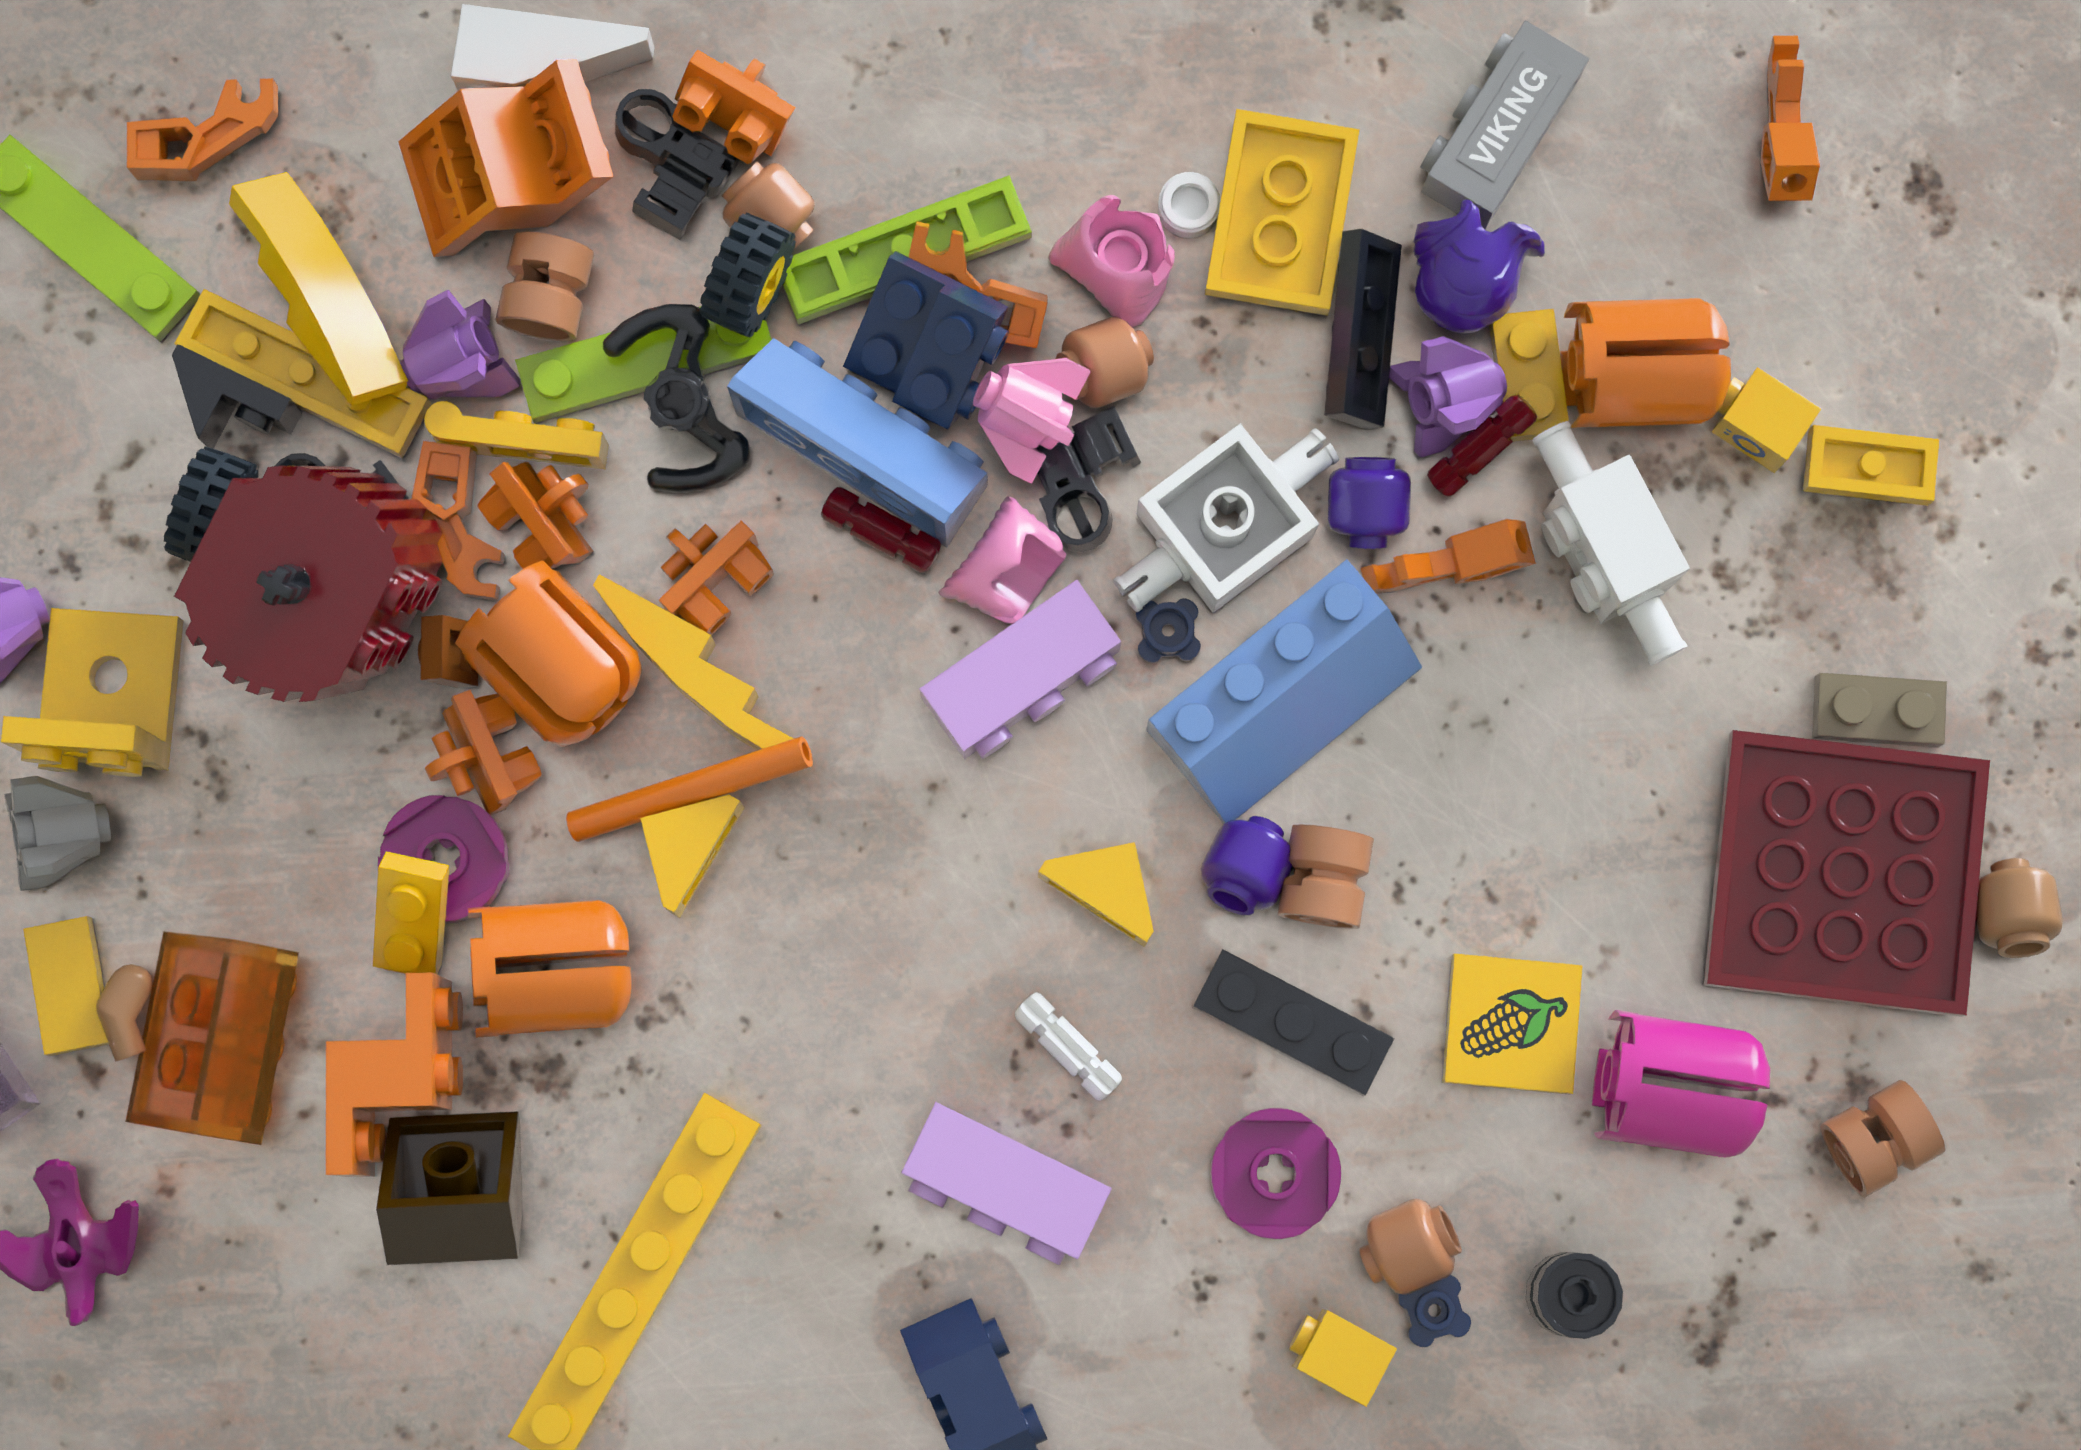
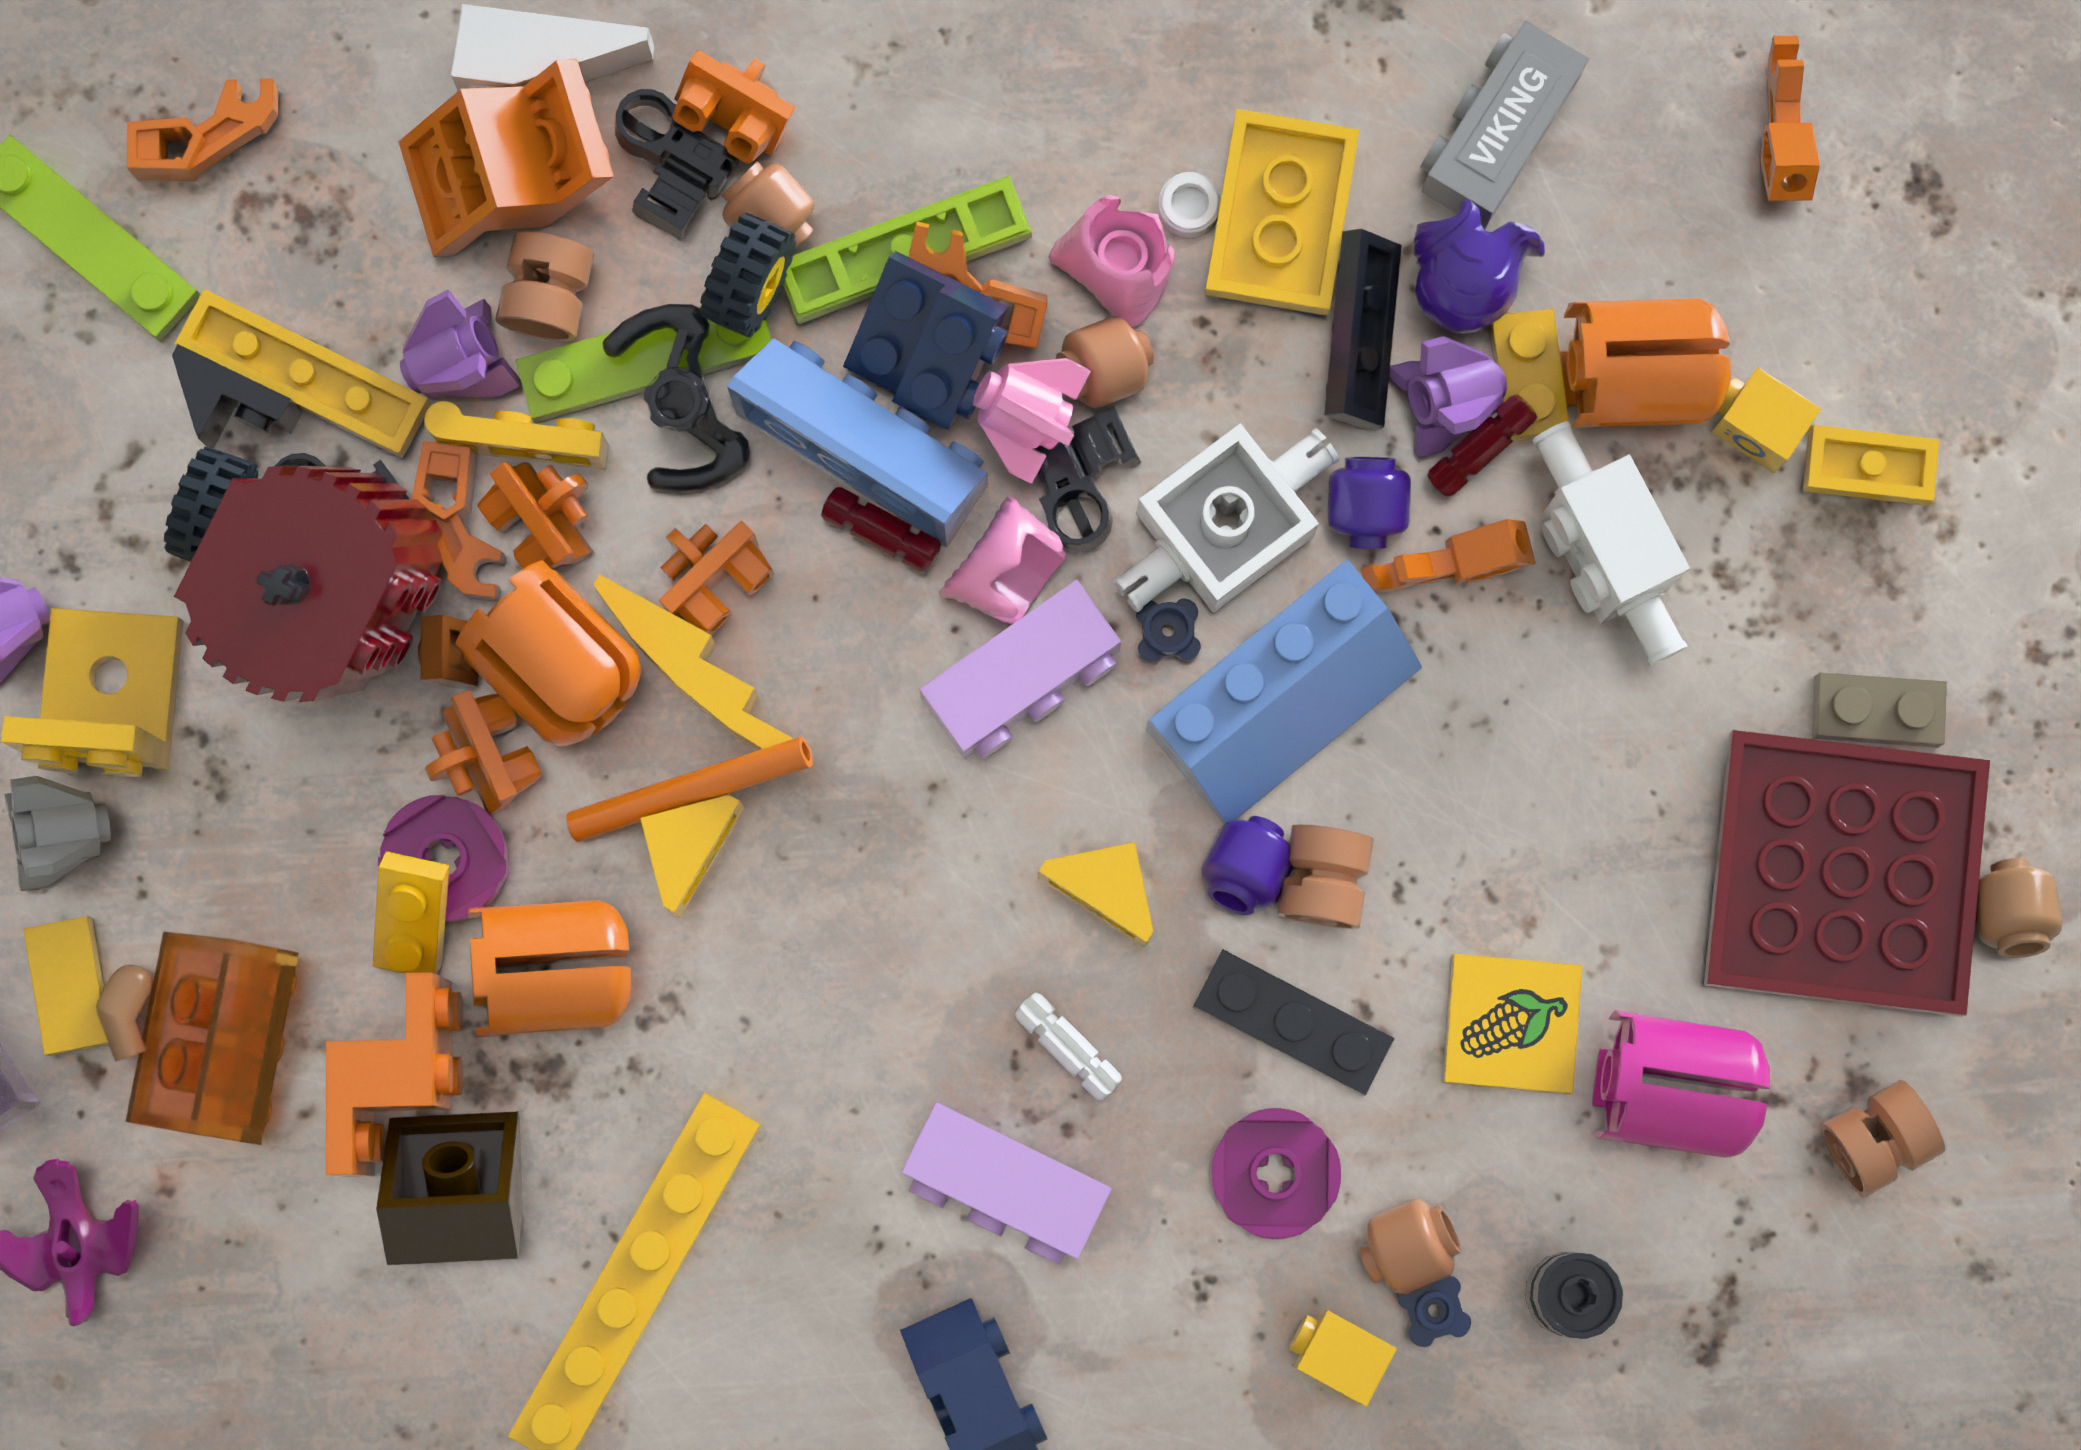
yellow slope [229,172,408,406] -> none

